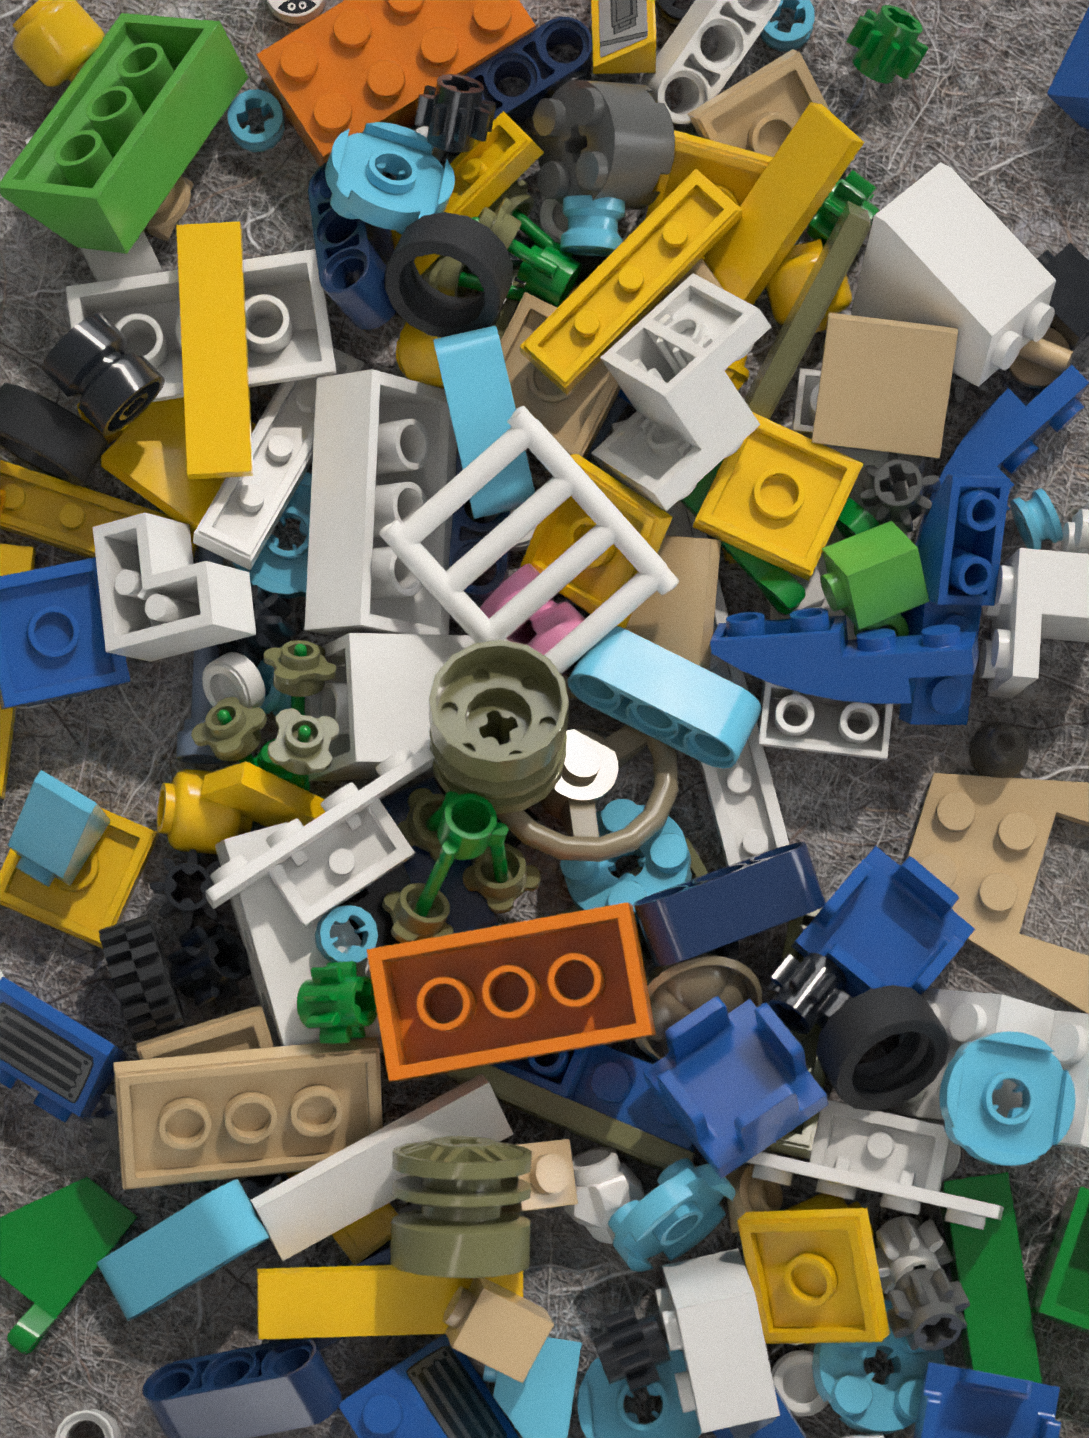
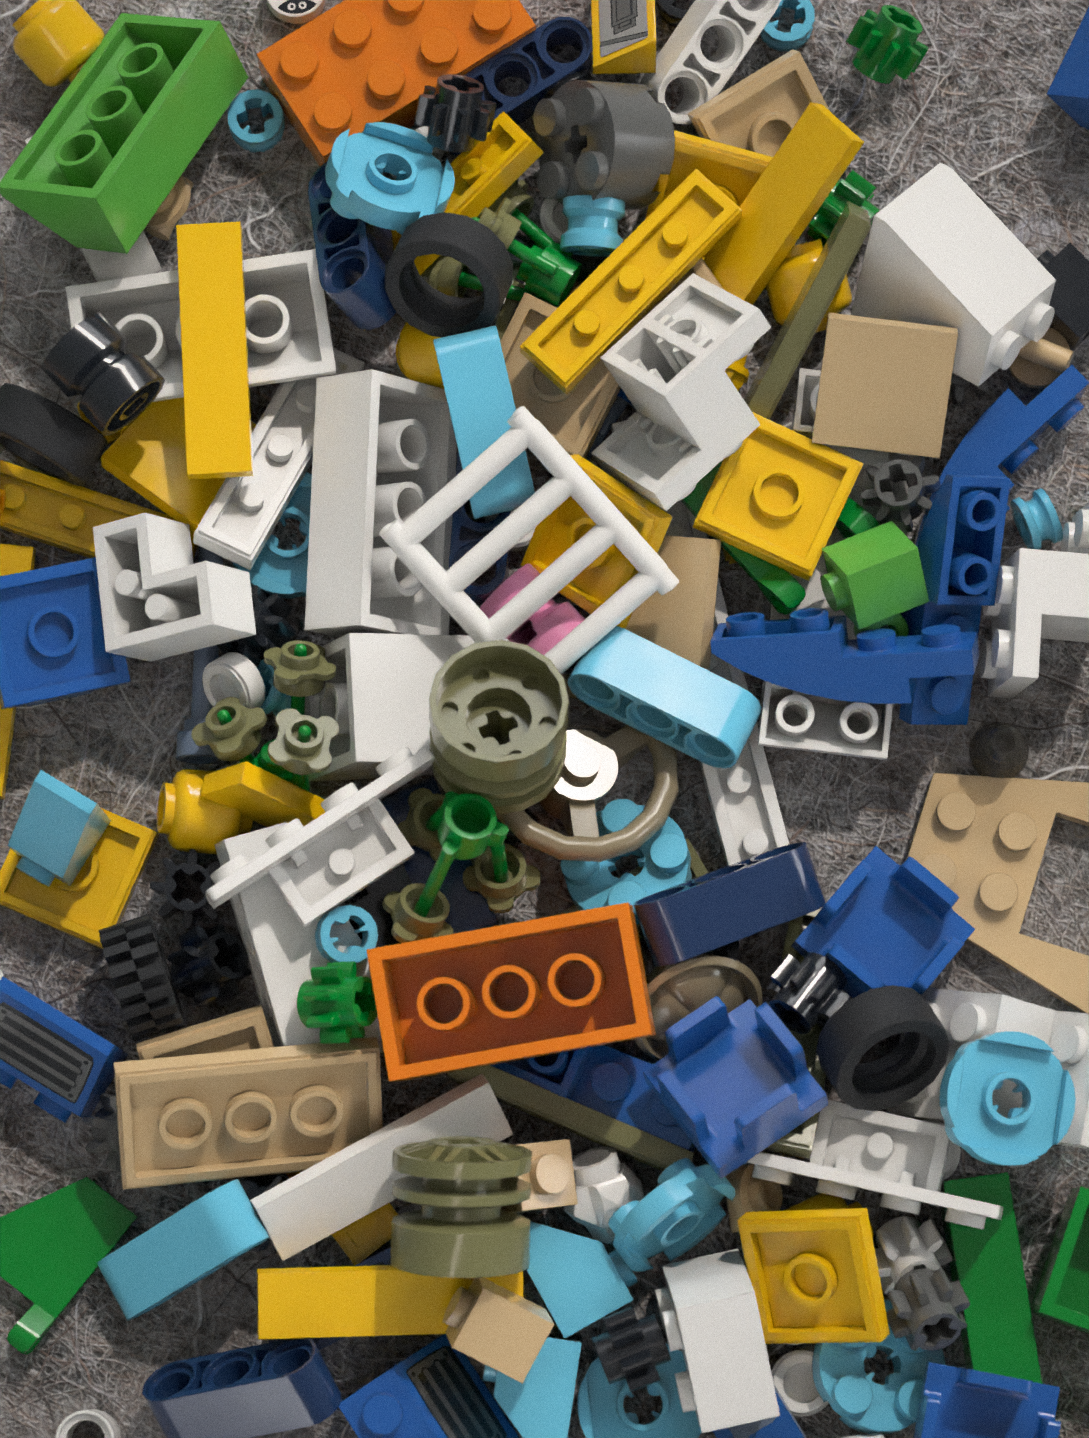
none -> medium azure slope [526,1222,638,1339]

